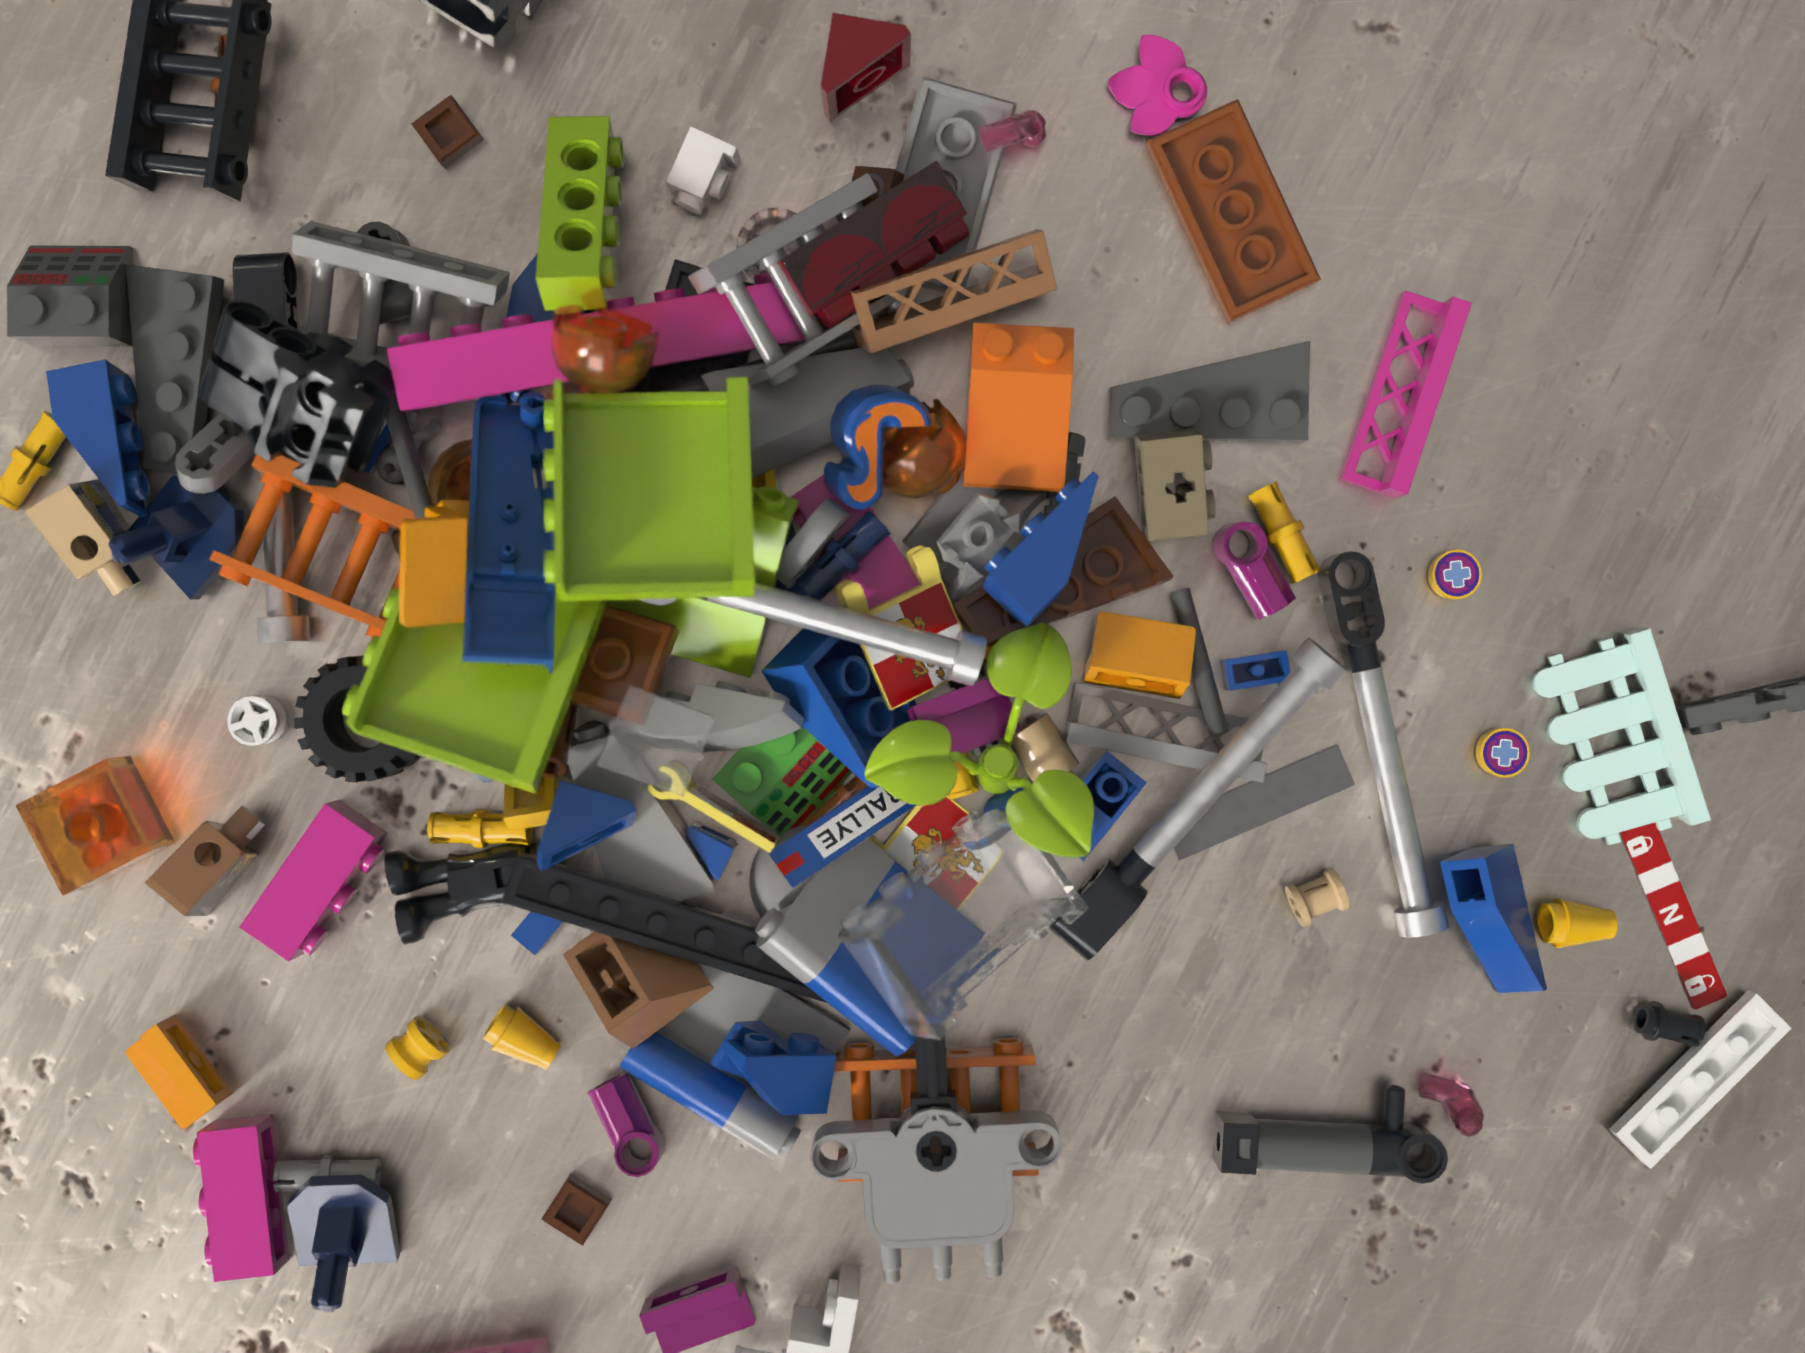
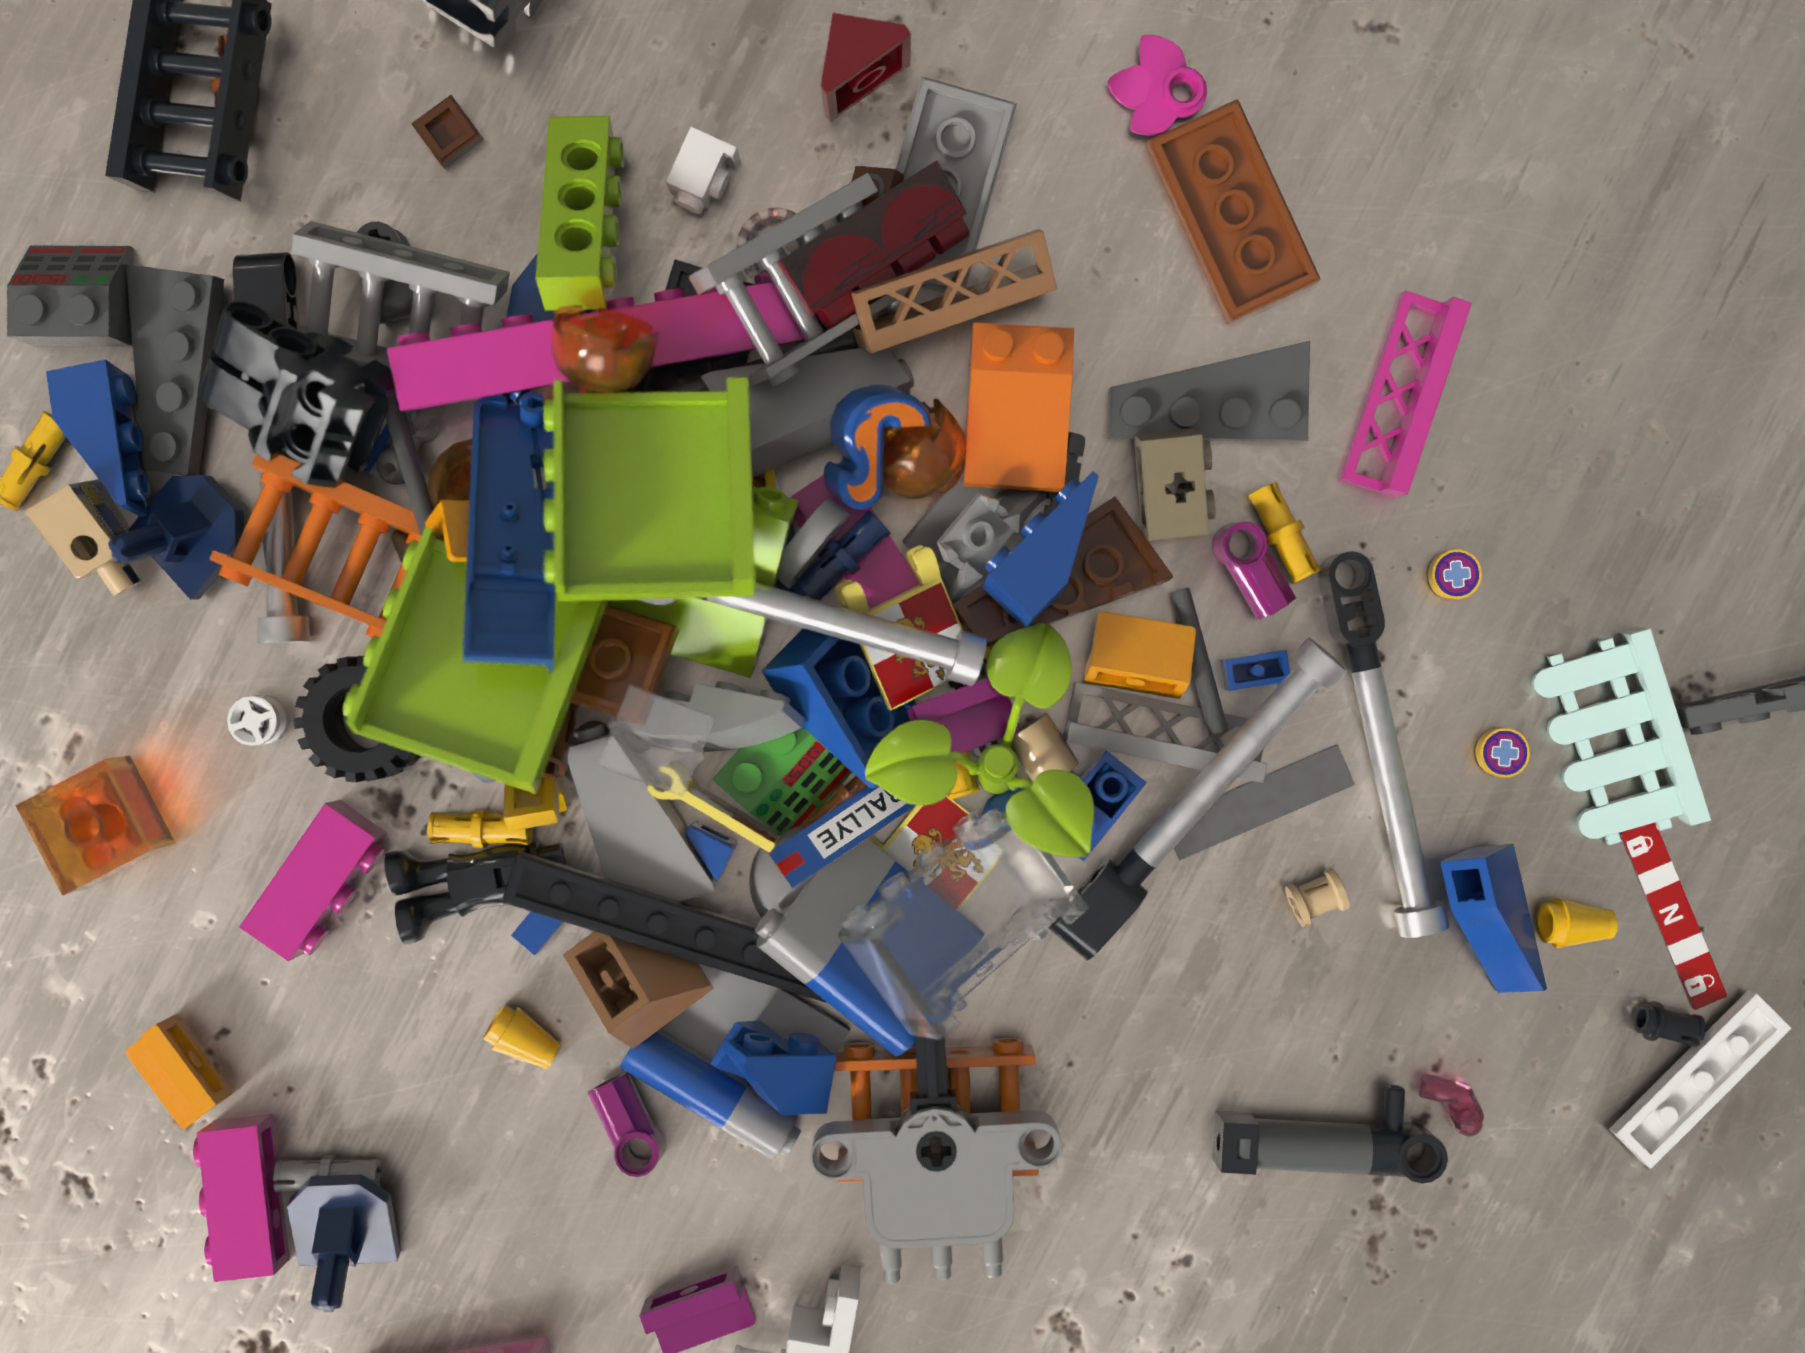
medium nougat torso [145,805,266,916] -> none
light grey beam [175,414,255,494] -> none
yellow wheel [385,1016,450,1080] -> none
light orange panel [399,506,467,627] -> none
blue slope [537,781,637,872] -> none
reddish brown tile [541,1173,612,1246] -> none
clear pink arm [978,110,1046,153] -> none

